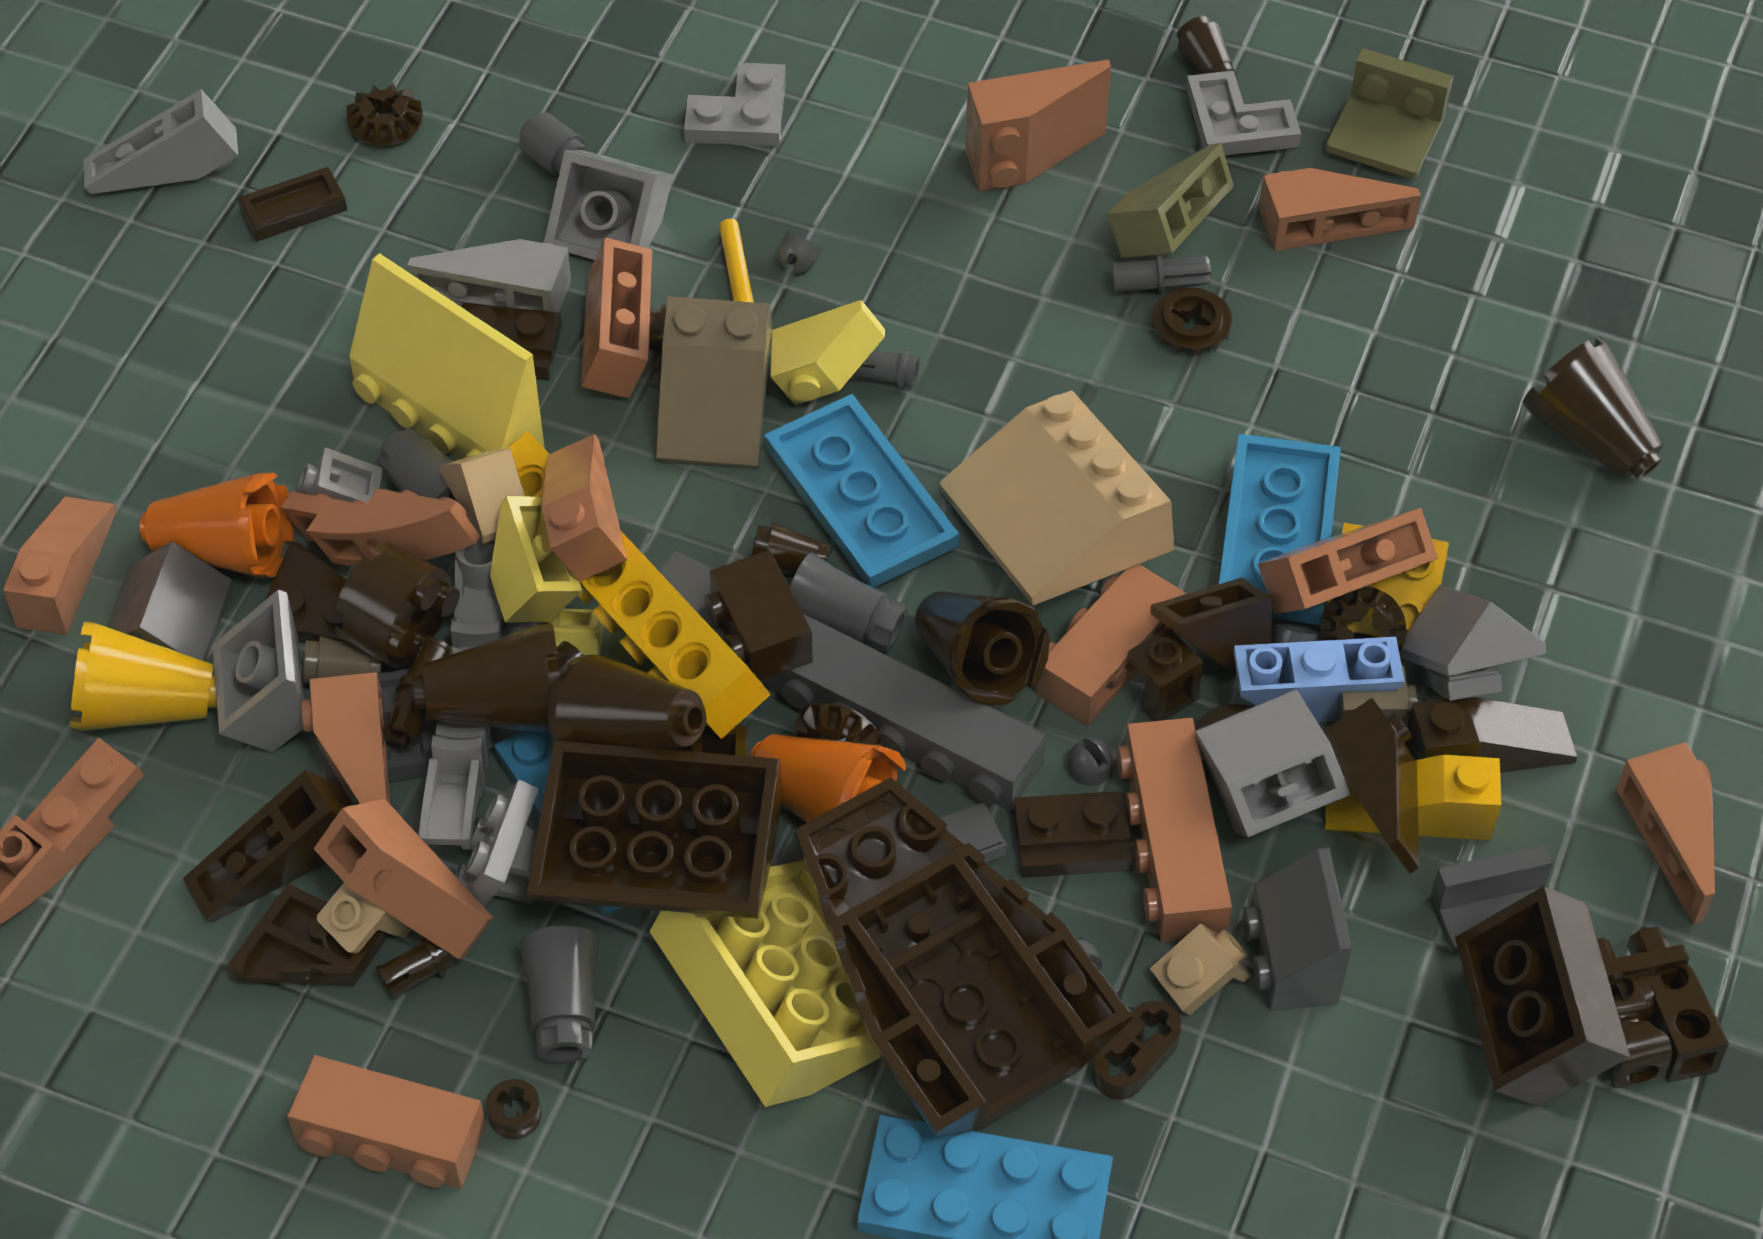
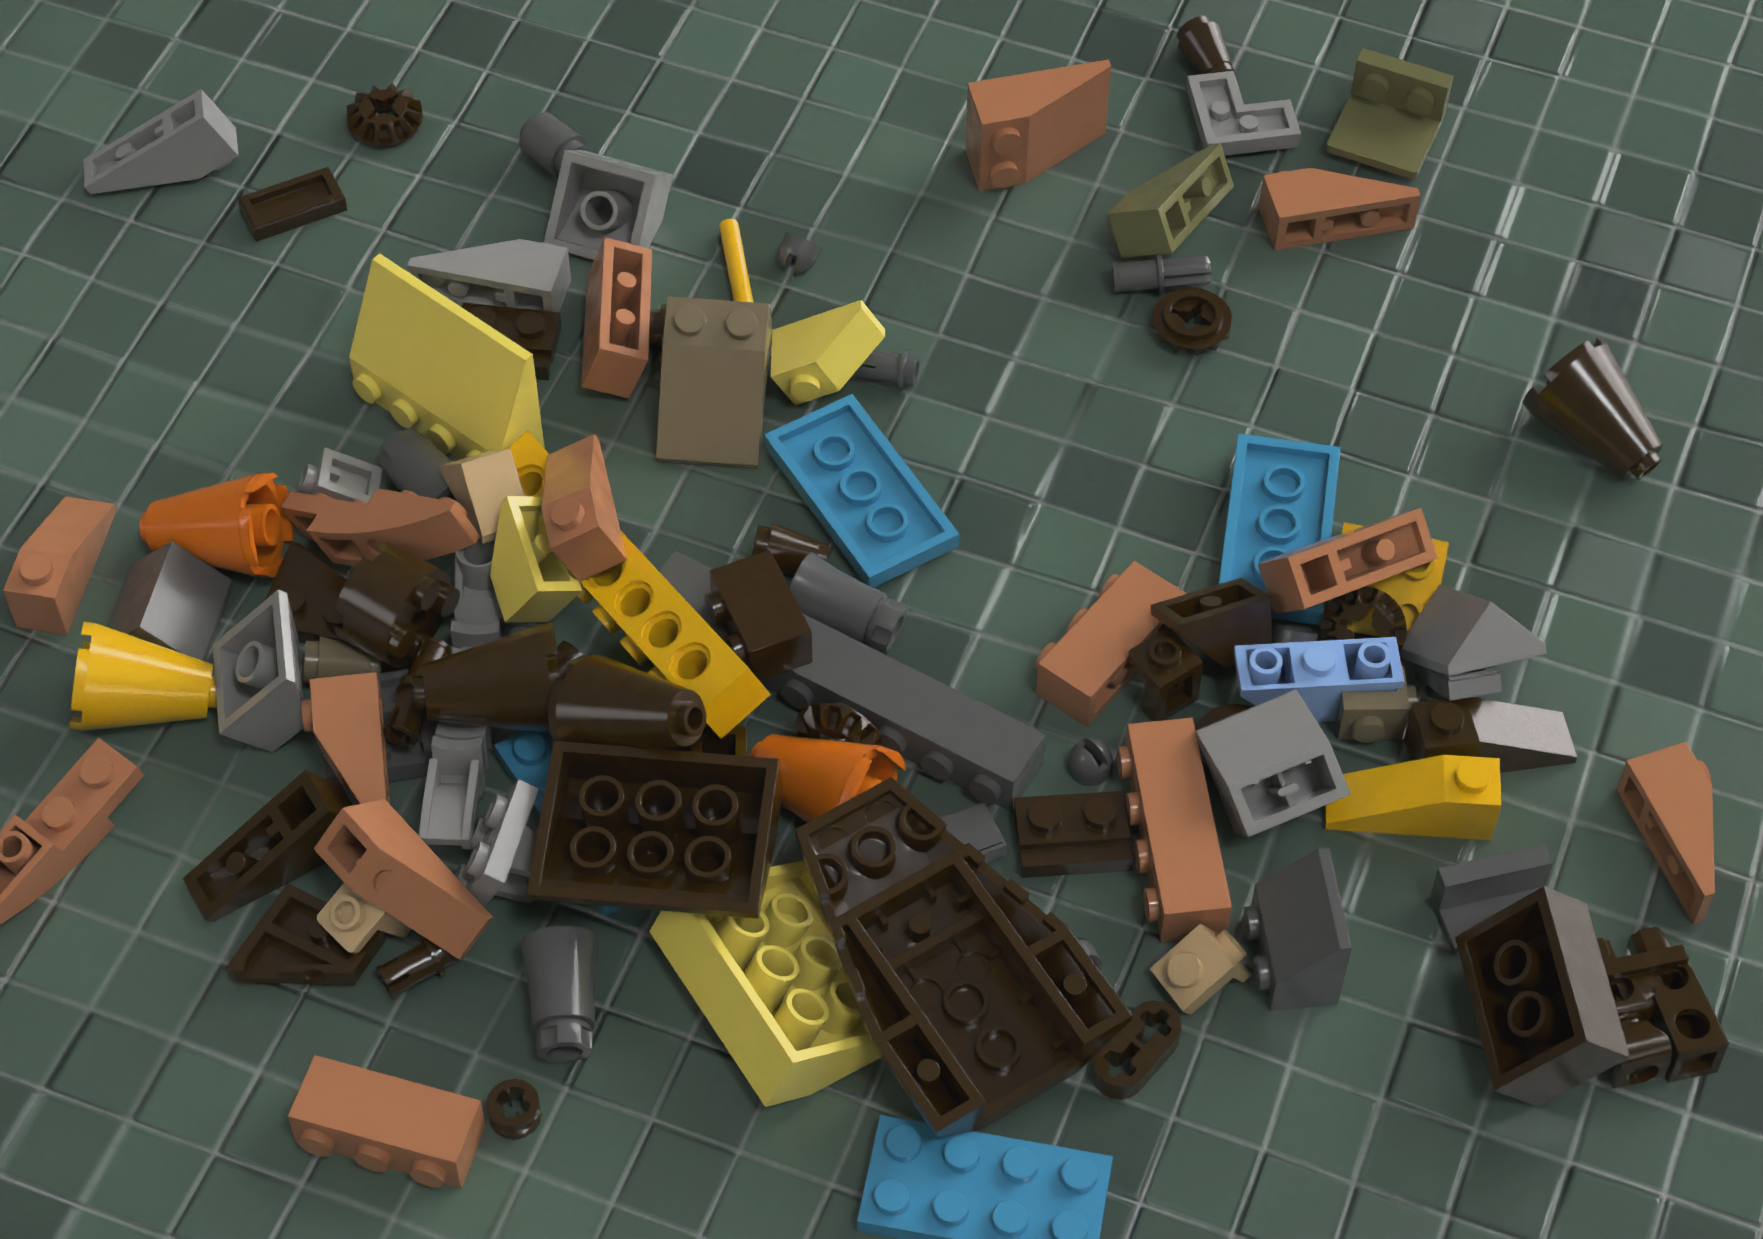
light yellow slope [547,609,603,656] -> none
light grey plate [684,63,786,146] -> none
dark brown cone [915,591,1050,706] -> none
tan slope [939,390,1174,606] -> none
dark brown slope [1323,698,1419,874] -> none

